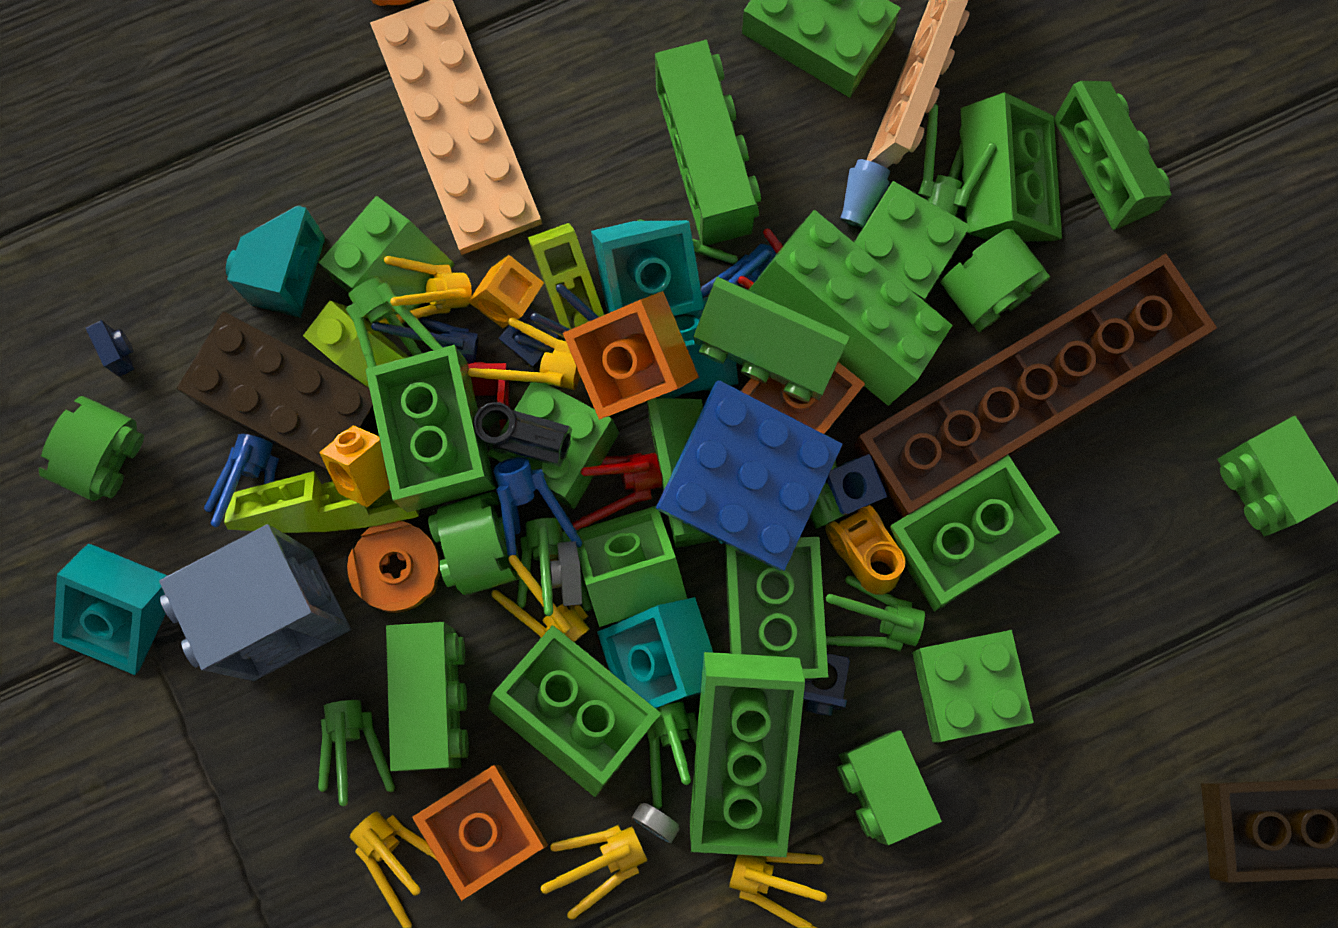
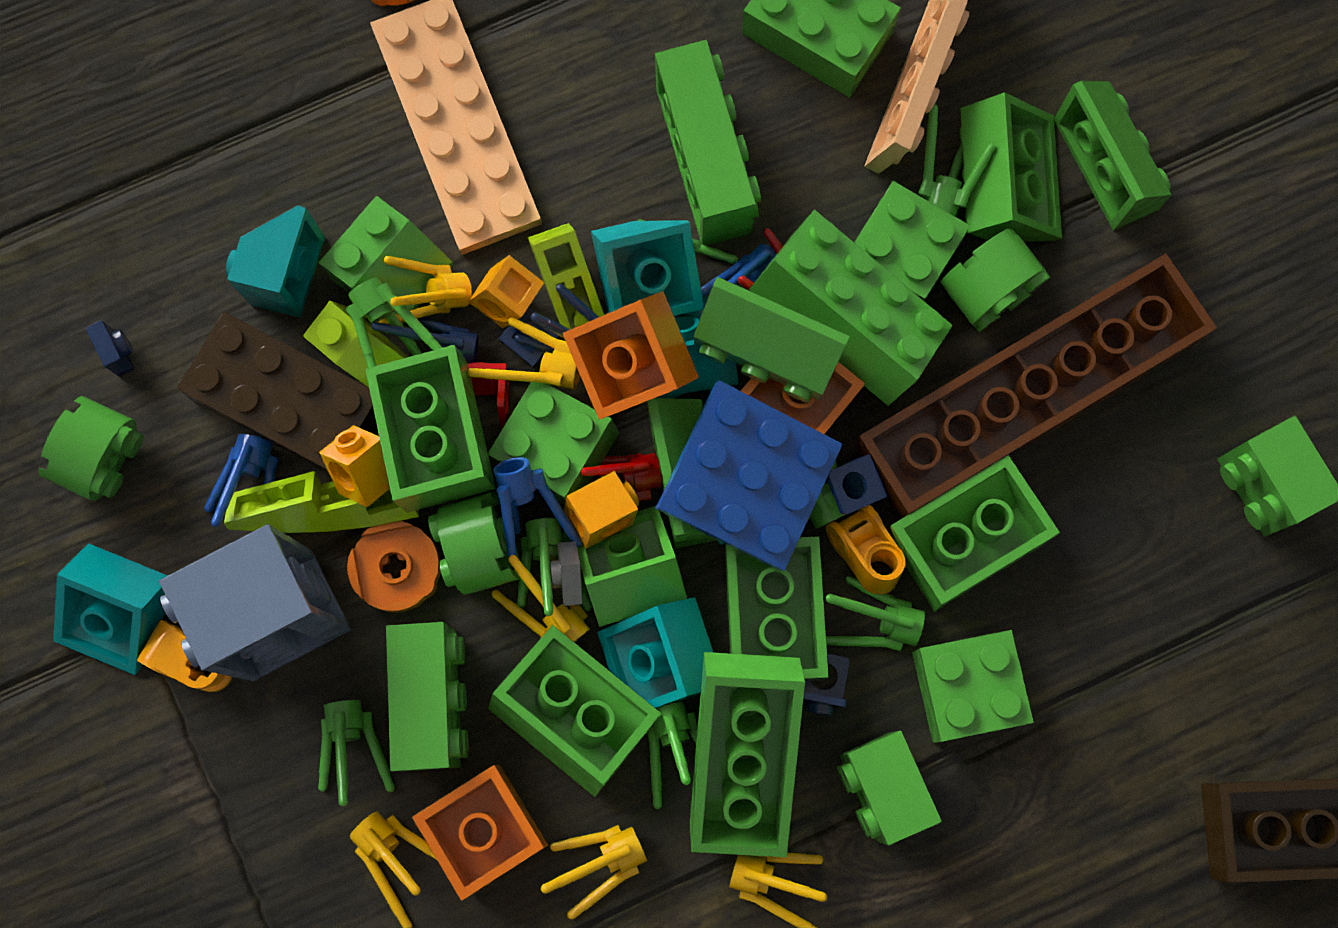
black piece [474,402,572,467] -> none
light grey tile [632,803,680,843] -> none
medium blue cone [840,159,890,228] -> none
none -> light orange piece [137,619,232,692]
none -> light orange brick [564,471,639,549]

